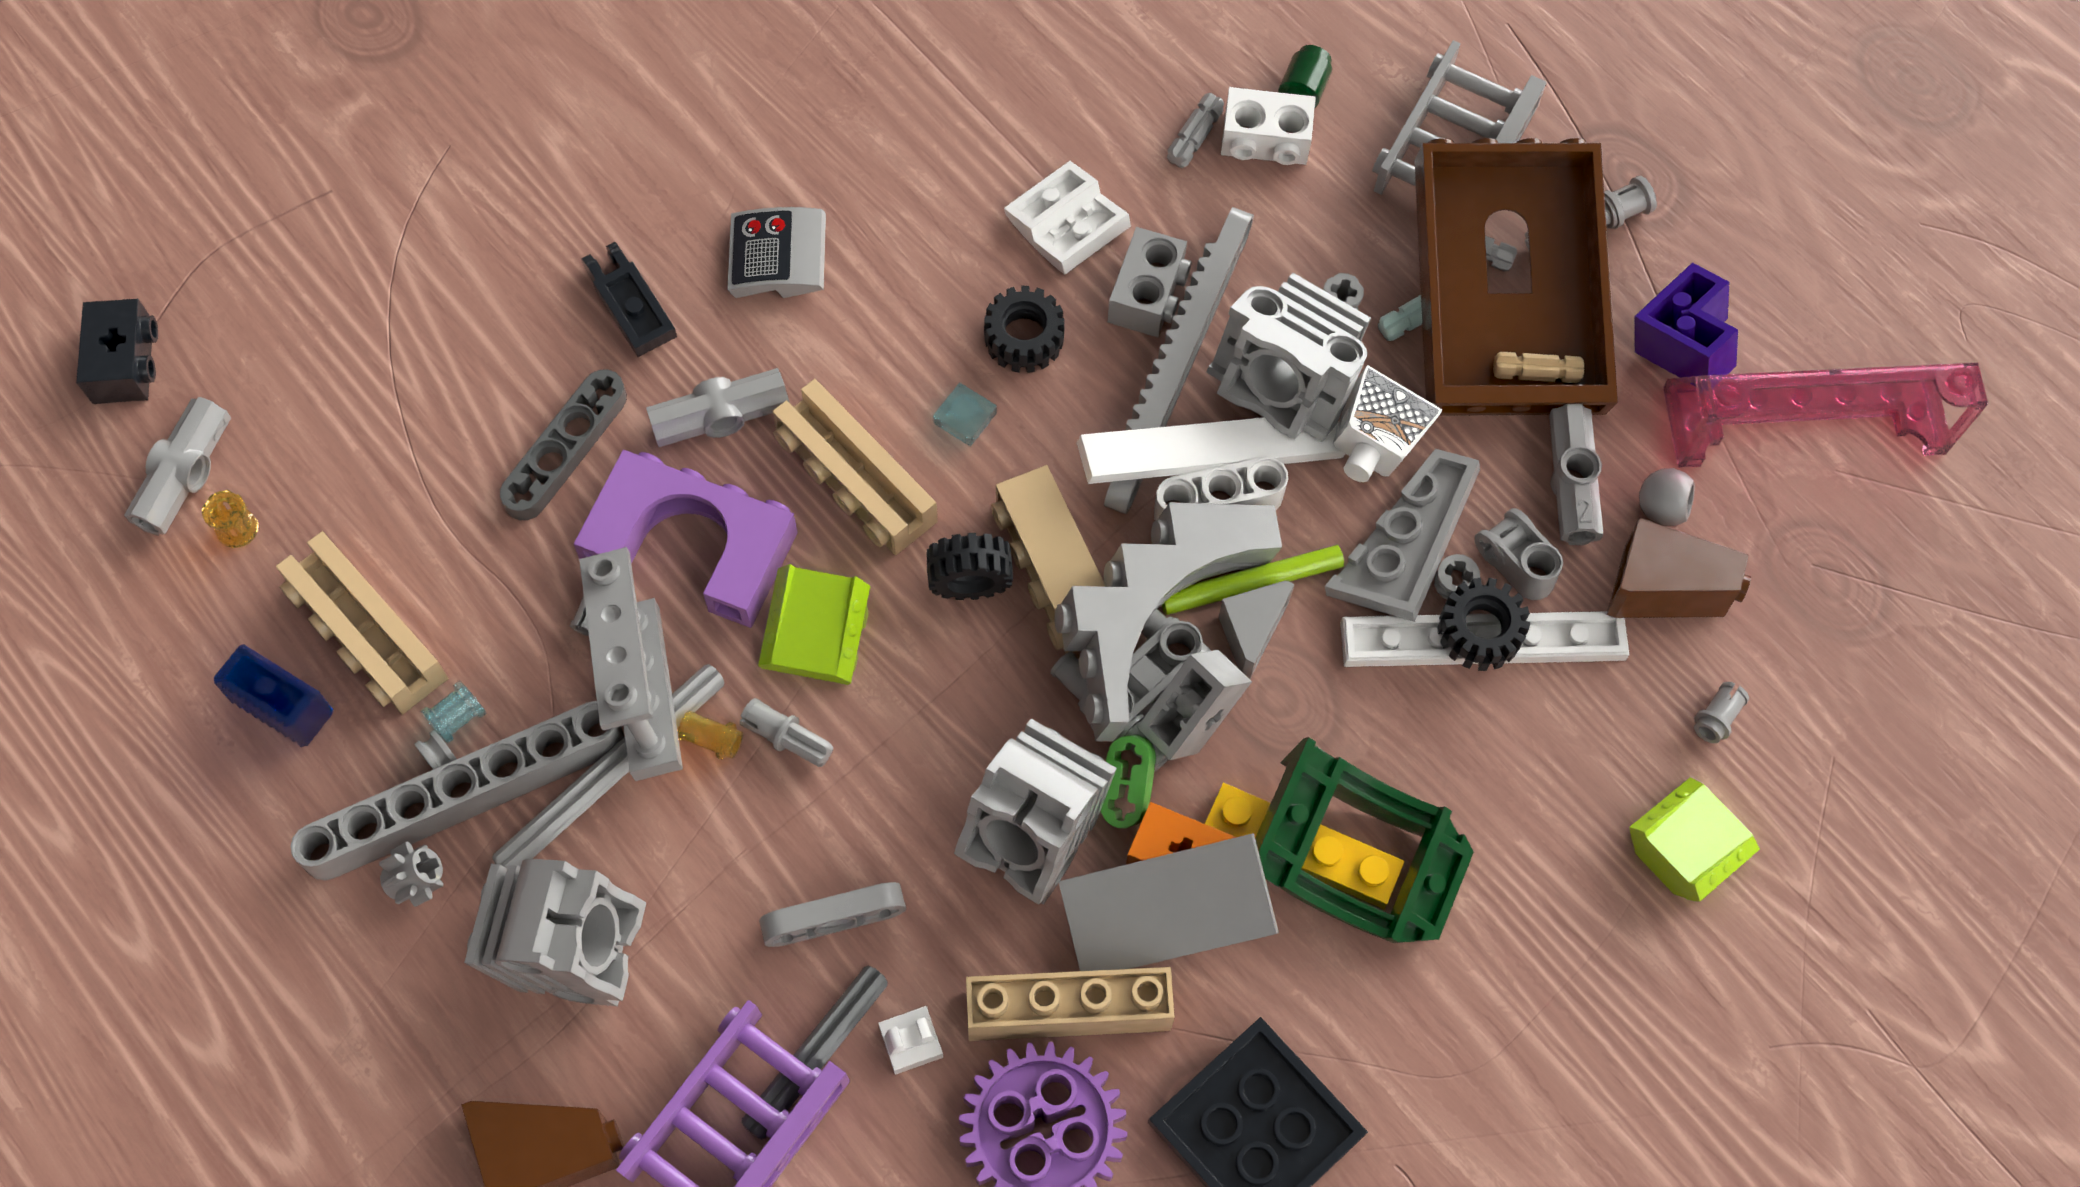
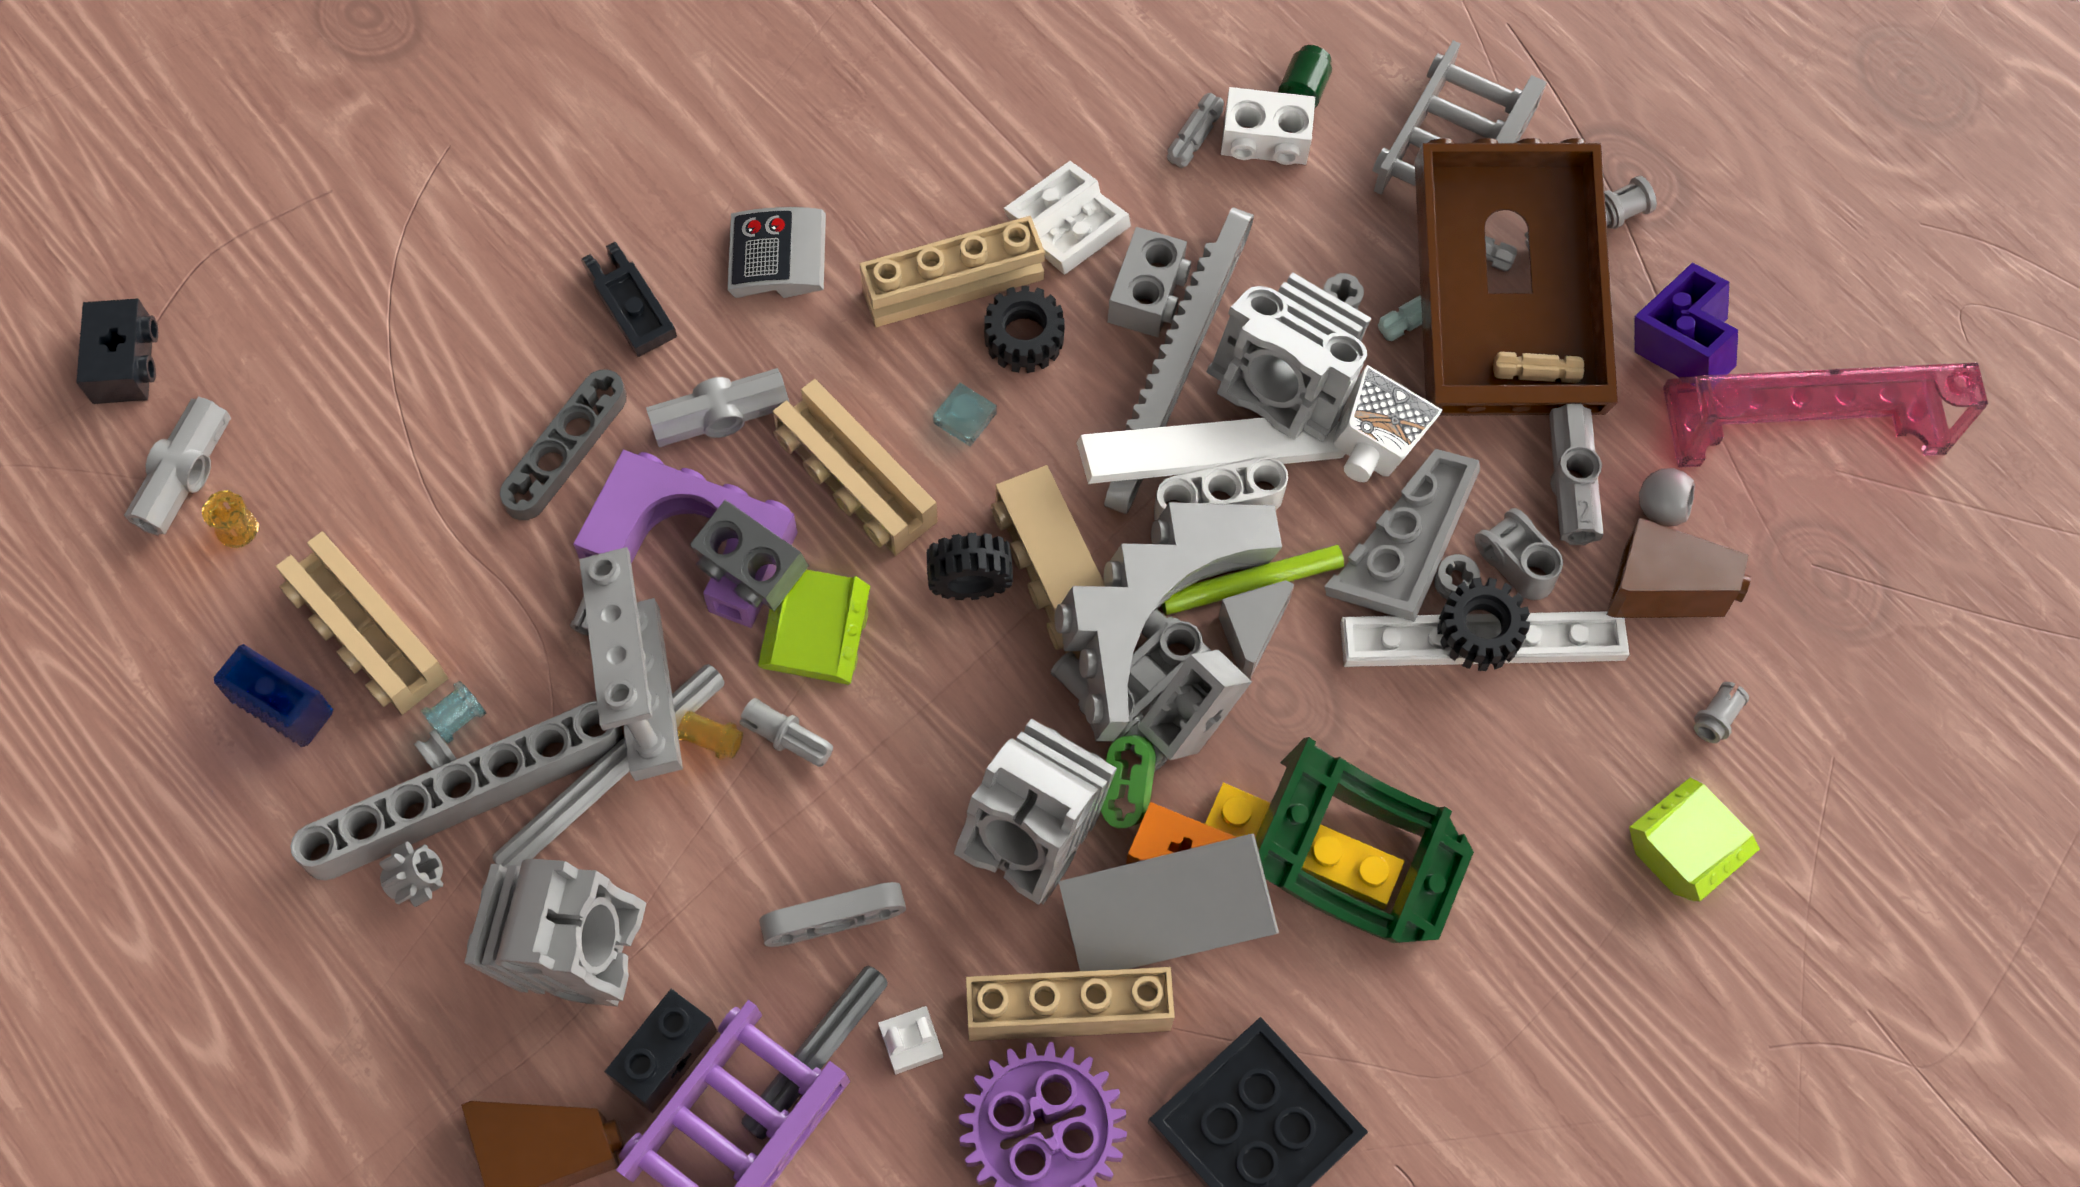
none -> black brick [604,988,718,1114]
none -> dark grey brick [690,500,809,611]
none -> tan brick [859,215,1045,328]

